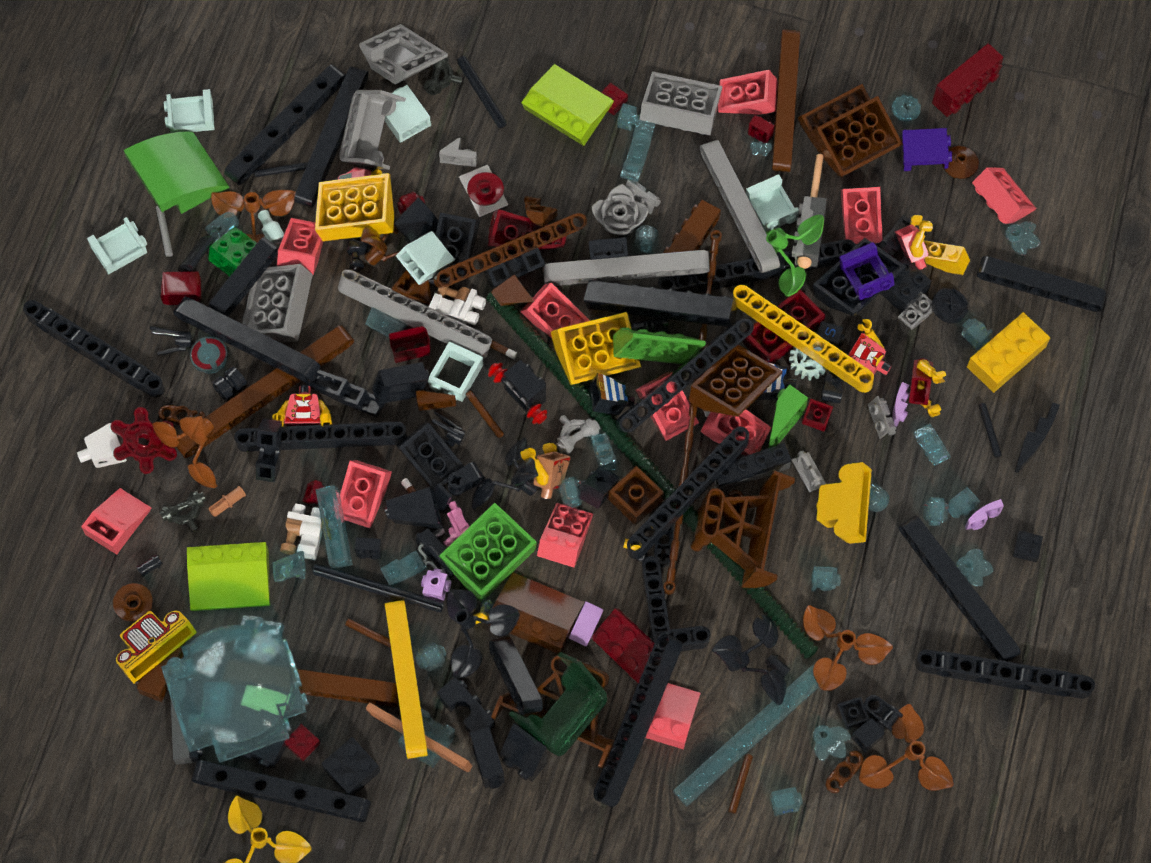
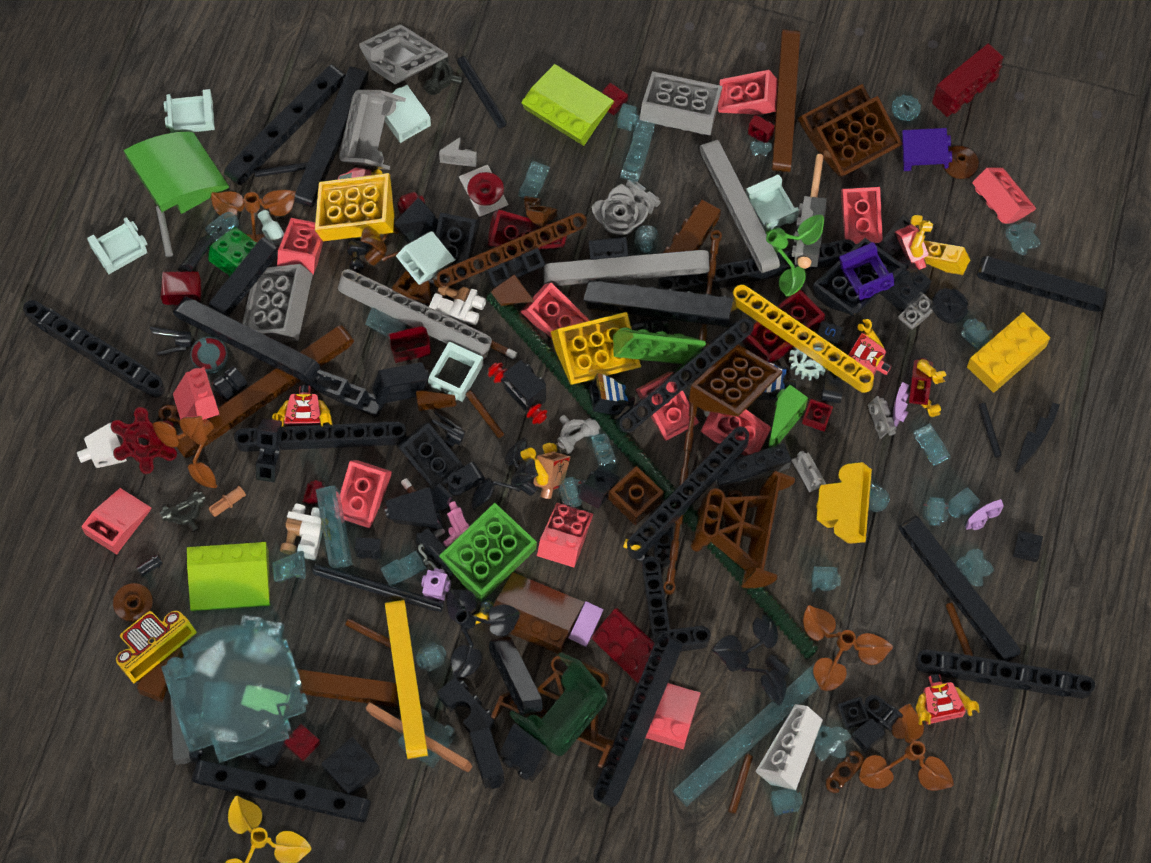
none -> coral slope [173,367,219,420]
none -> clear light blue slope [518,161,550,198]
none -> white wedge [756,704,823,790]
none -> torso [916,674,980,725]
none -> reddish brown bar [945,603,973,656]

